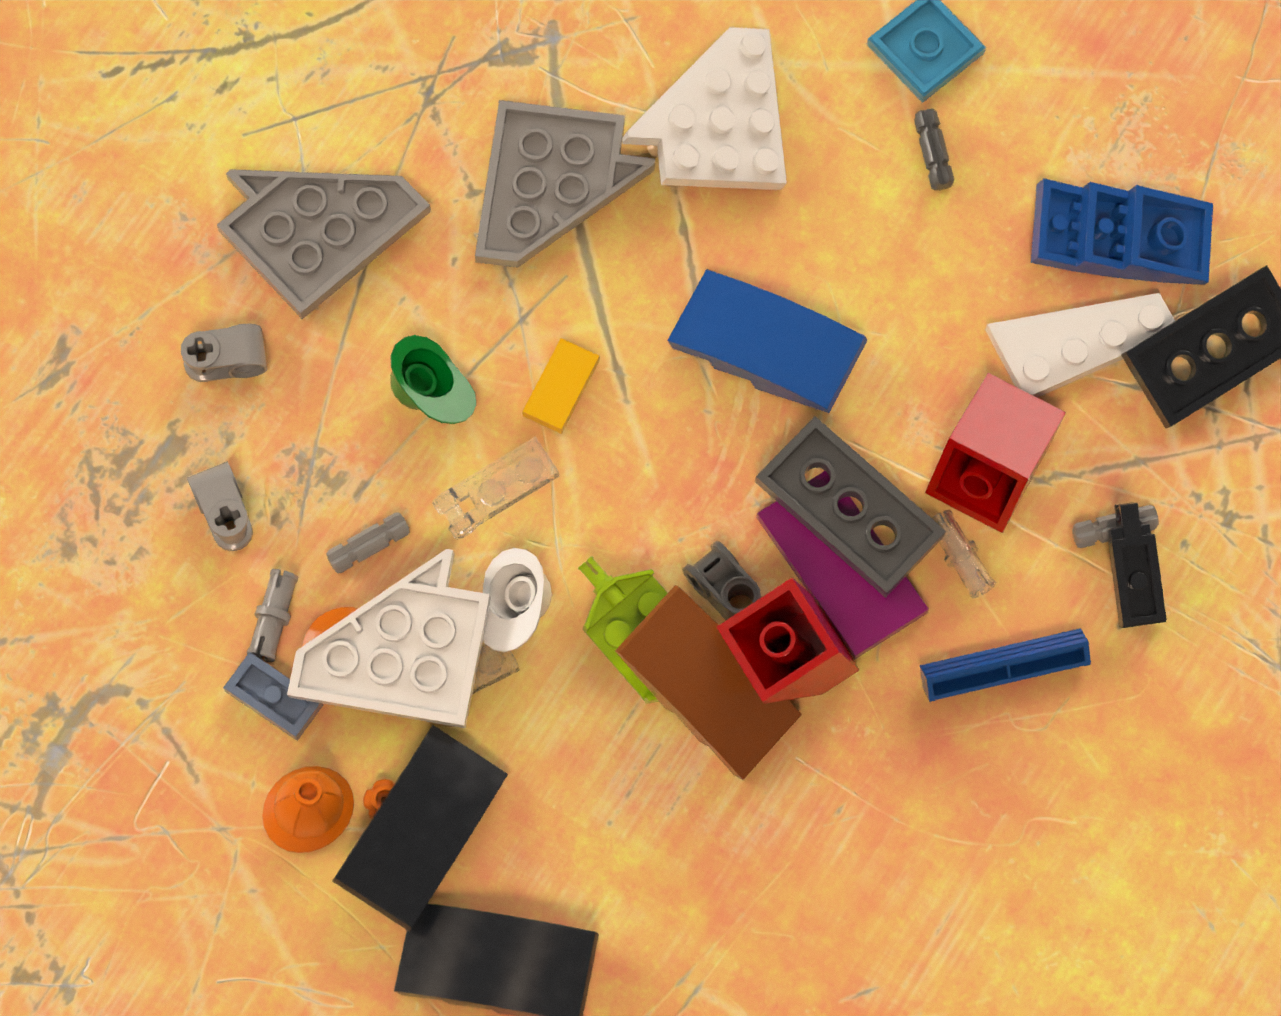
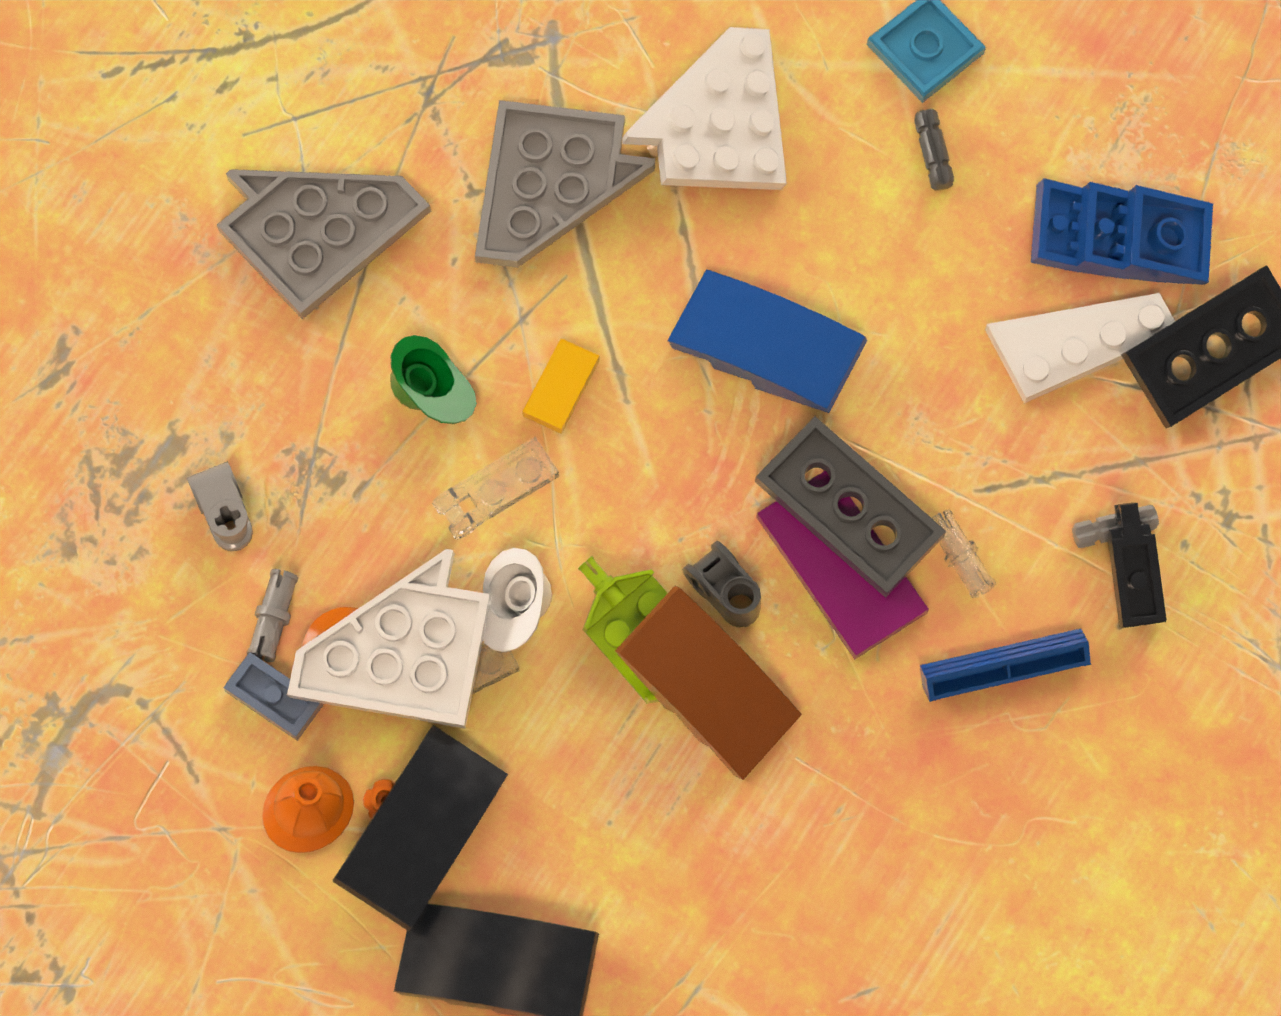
light grey piece [181,324,267,382] -> none
light grey axle [326,512,410,573] -> none
red slope [717,577,860,704] -> none
slope [925,373,1066,533] -> none

